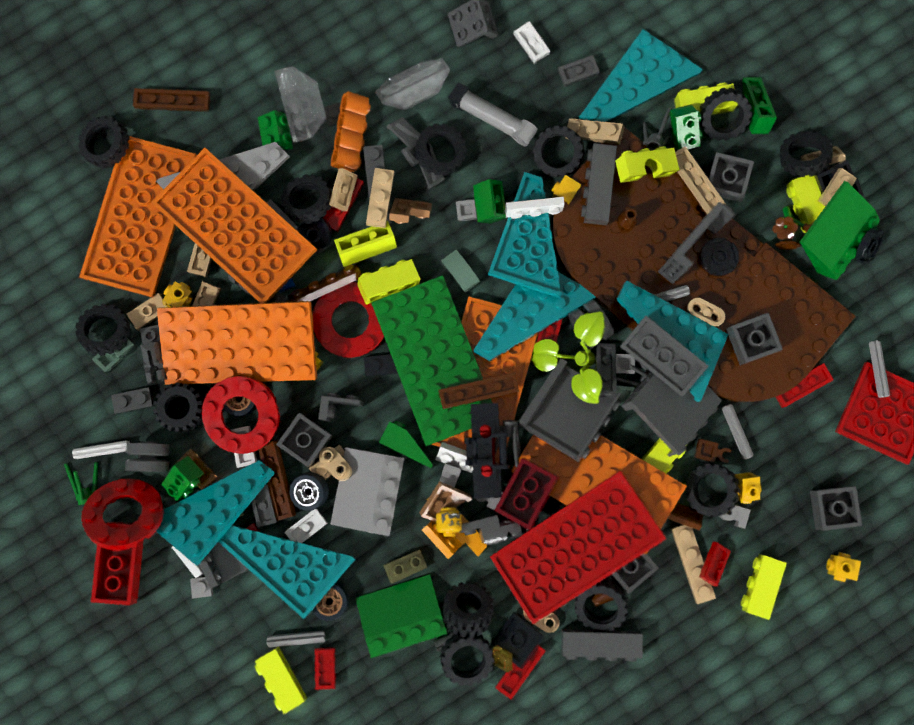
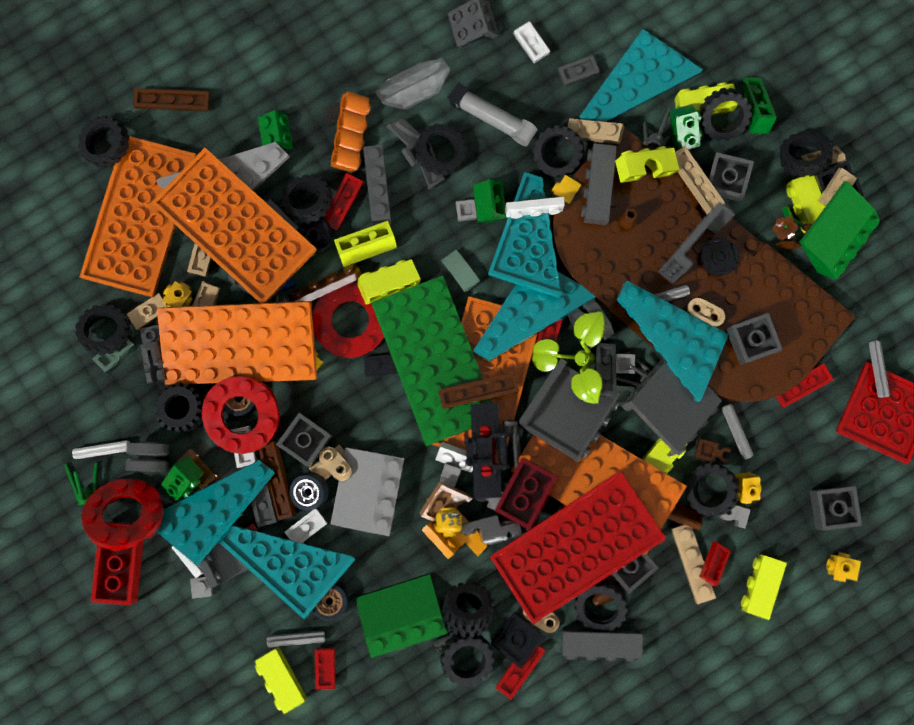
dark grey plate [111,387,154,414] -> none
clear wedge [275,66,327,143] -> none
dark grey bracket [318,393,364,422] -> none
tan plate [329,168,358,211] -> none
tan plate [366,168,394,228] -> none
green slope [379,420,433,469] -> none
olive plate [383,550,427,584] -> none
medium nougat plate [389,198,432,224] -> none
clear yellow tile [492,646,513,673] -> none
dark grey plate [620,316,708,397] -> none
black tile [856,227,884,265] -> none

